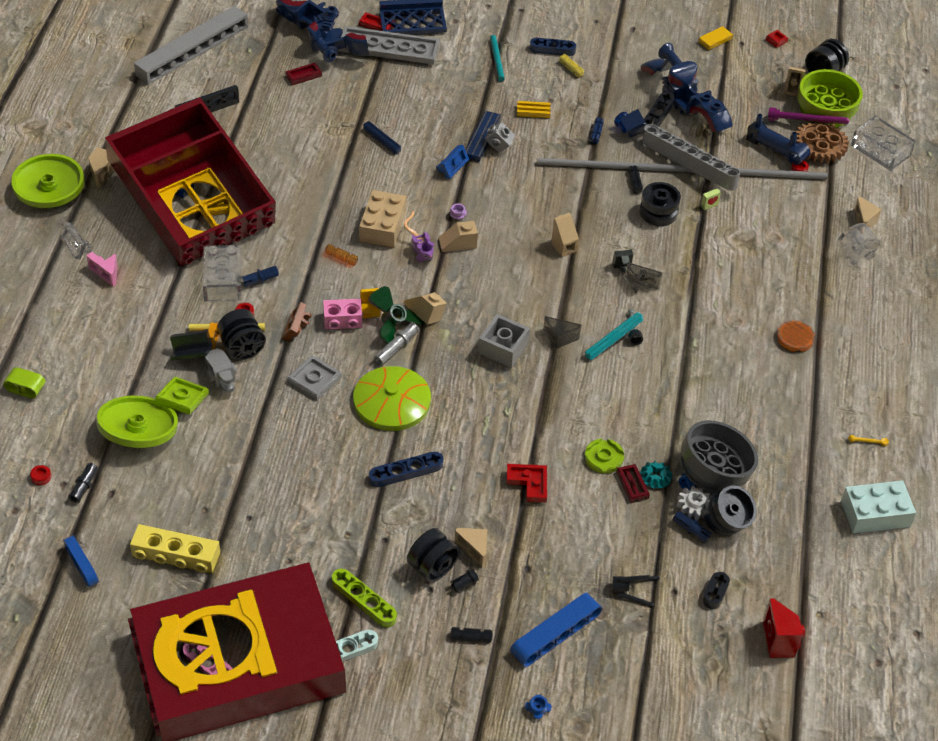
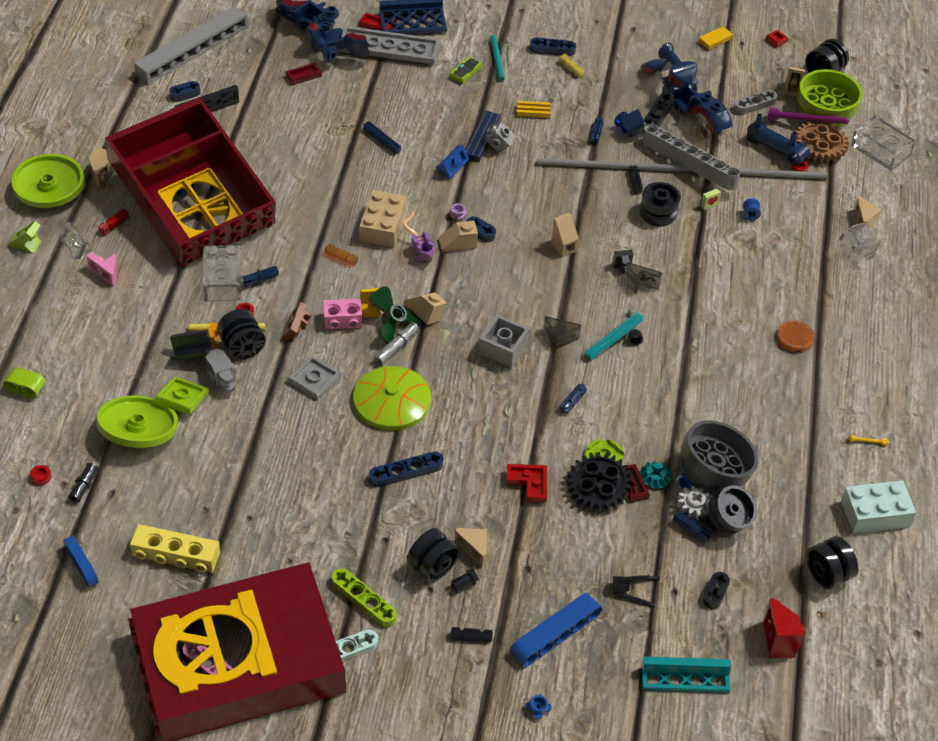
none -> lime slope [8,221,41,253]
none -> red axle [98,209,129,235]
none -> dark blue beam [169,81,201,102]
none -> tile [450,57,482,84]
none -> dark blue beam [466,216,496,242]
none -> dark blue axle [559,384,587,413]
none -> black gear [567,452,632,513]
none -> teal fence [641,656,732,694]
none -> light grey beam [734,90,777,115]
none -> blue wheel [743,198,761,221]
none -> black wheel [806,536,858,589]

